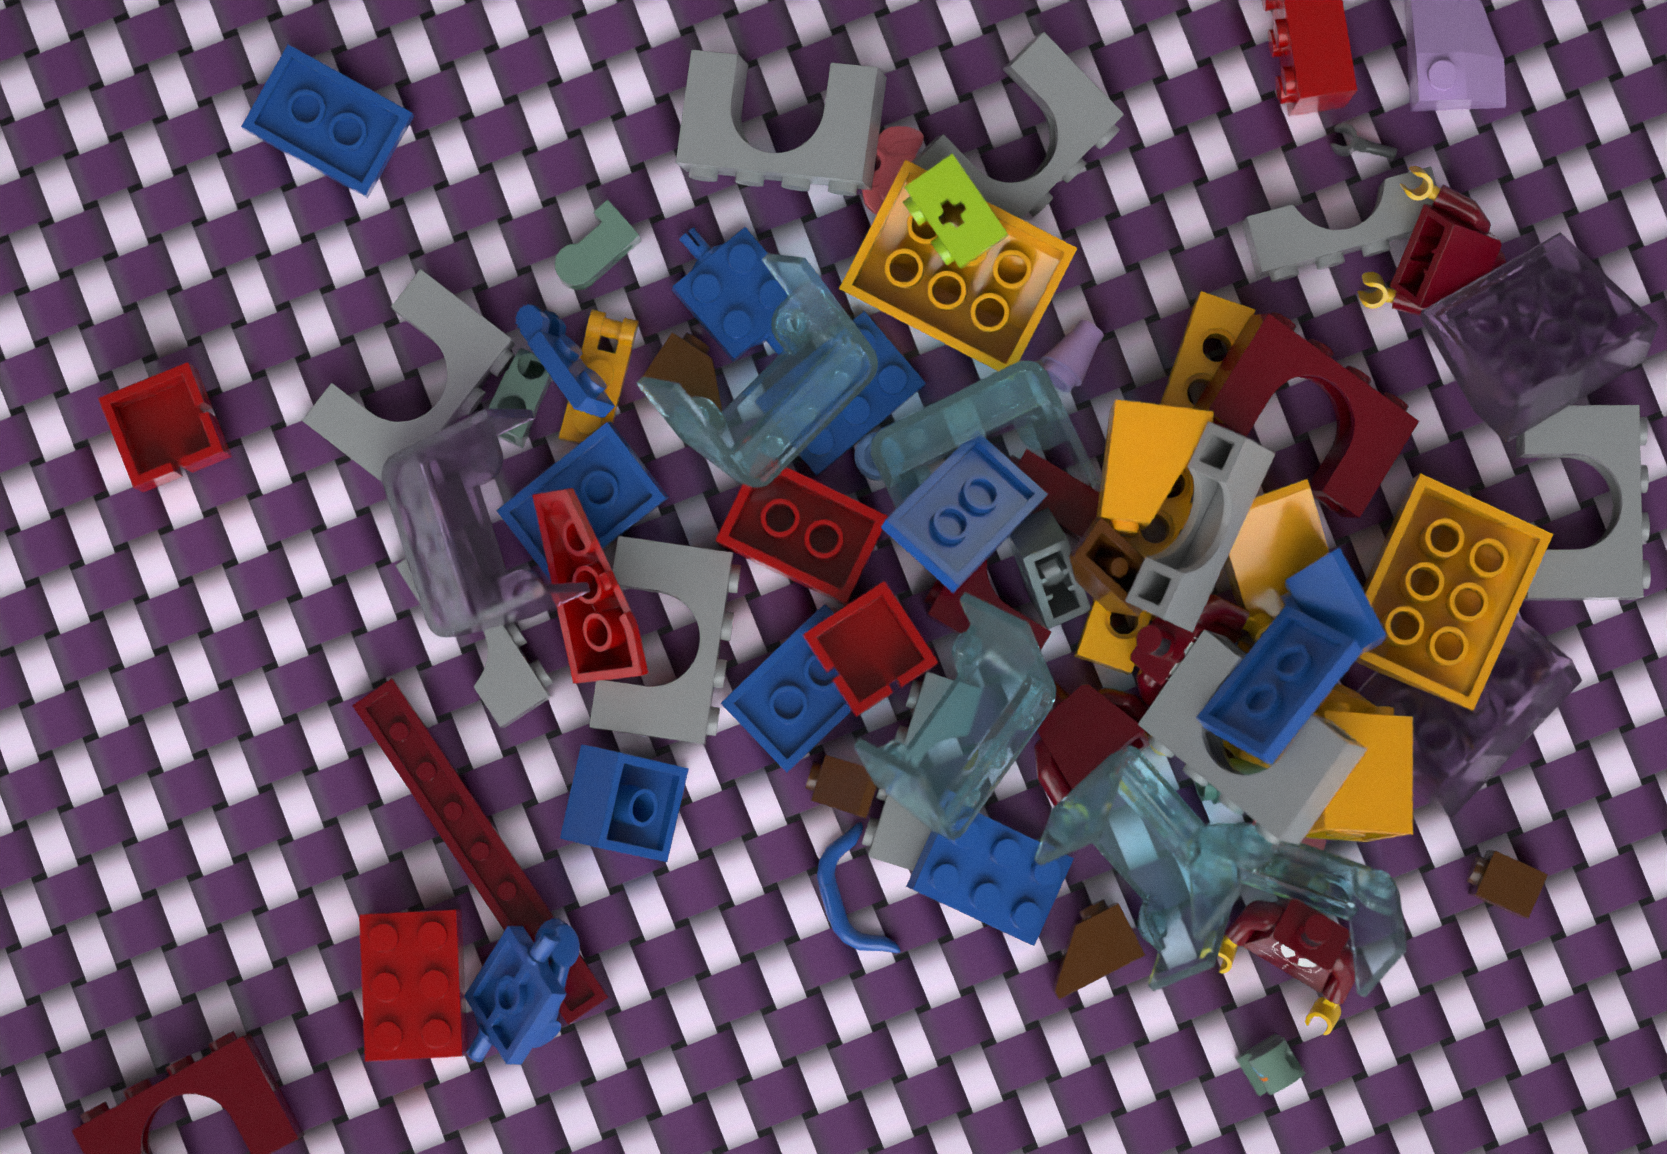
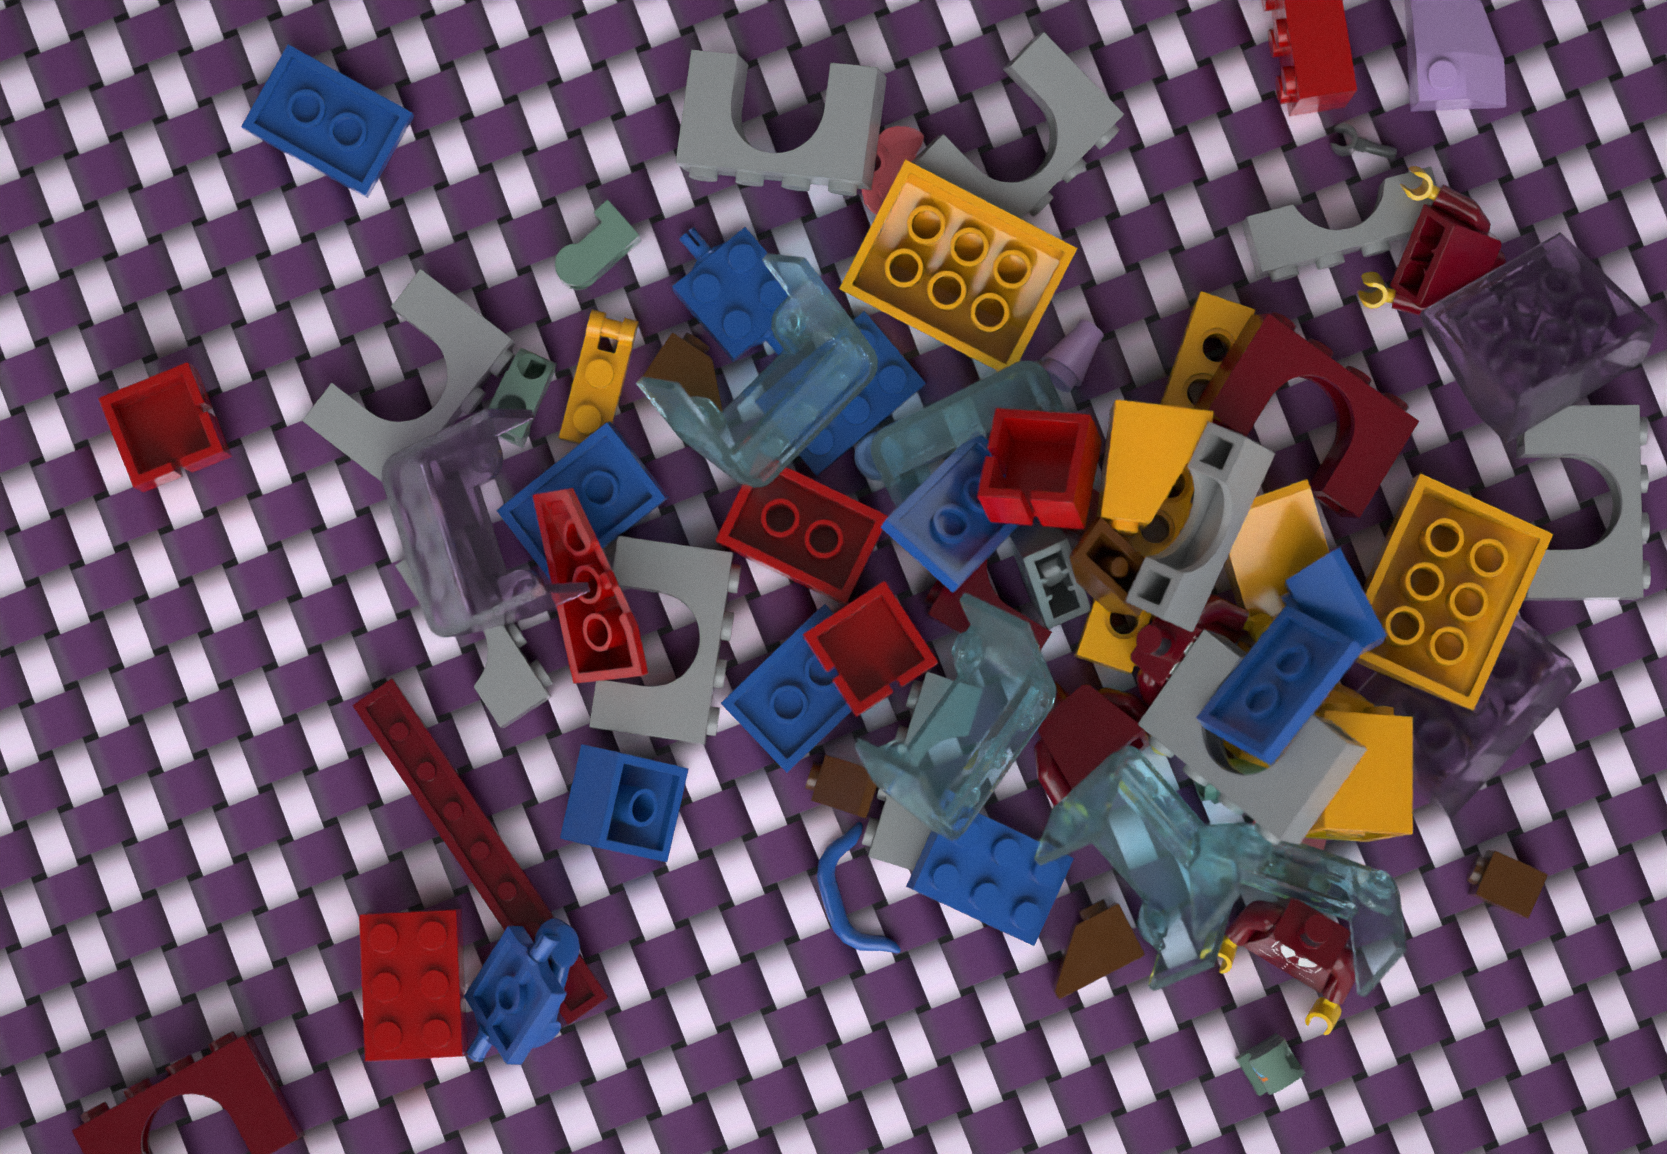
blue hinge [515,304,615,418] -> none
lime brick [903,153,1009,269] -> none
none -> red piece [977,408,1102,529]

